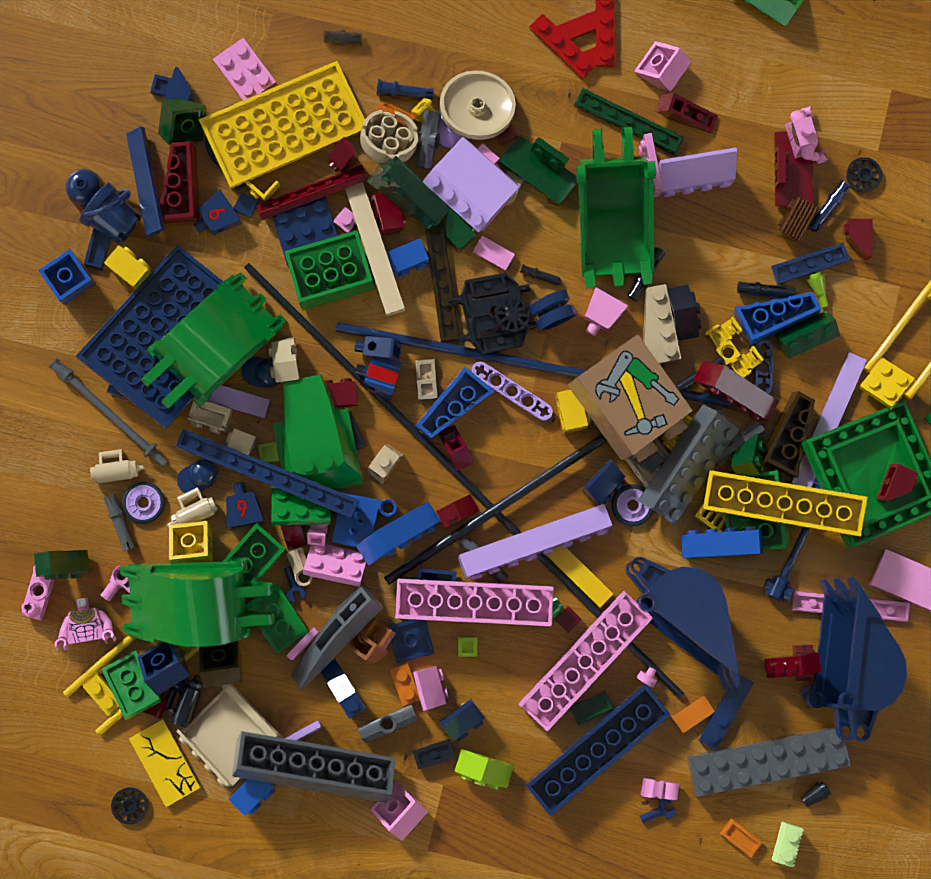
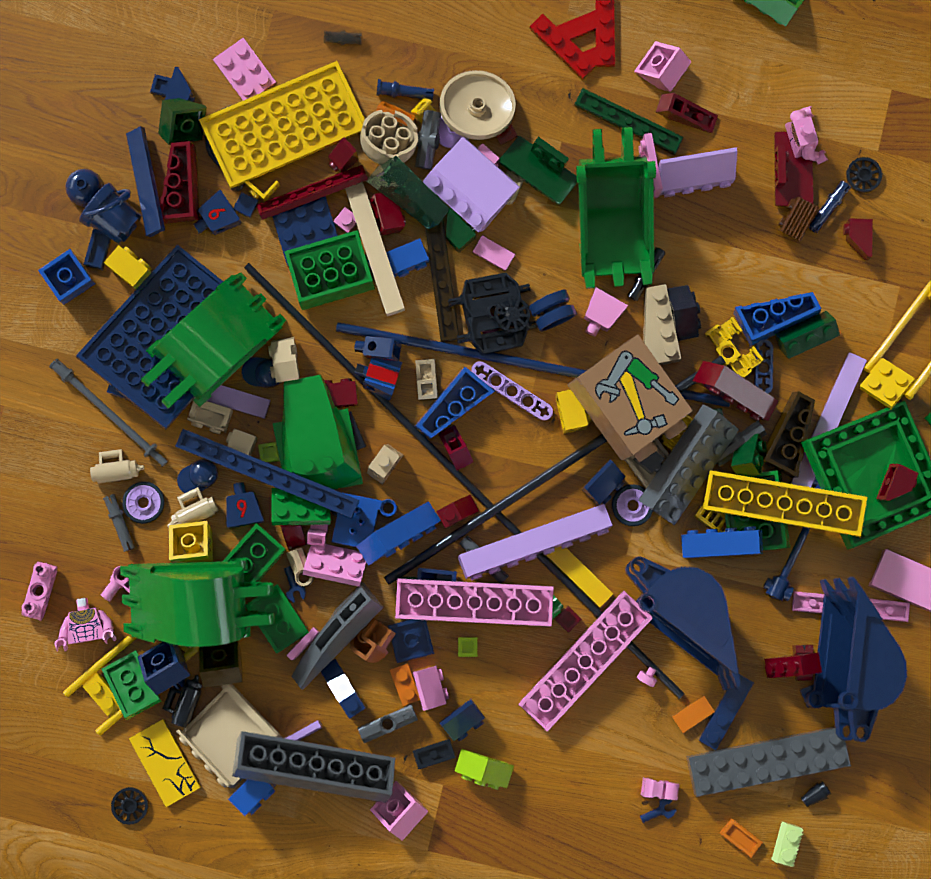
dark green brick [34,550,90,580] -> none
dark red tile [143,697,167,718] -> none
black piece [520,264,561,285] -> none
dark blue brick [525,684,671,816] -> none
dark green tile [570,691,613,725] -> none
black pin [737,281,796,298] -> none
dark blue plate [771,242,850,285] -> none
lime cone [807,272,829,308] -> none

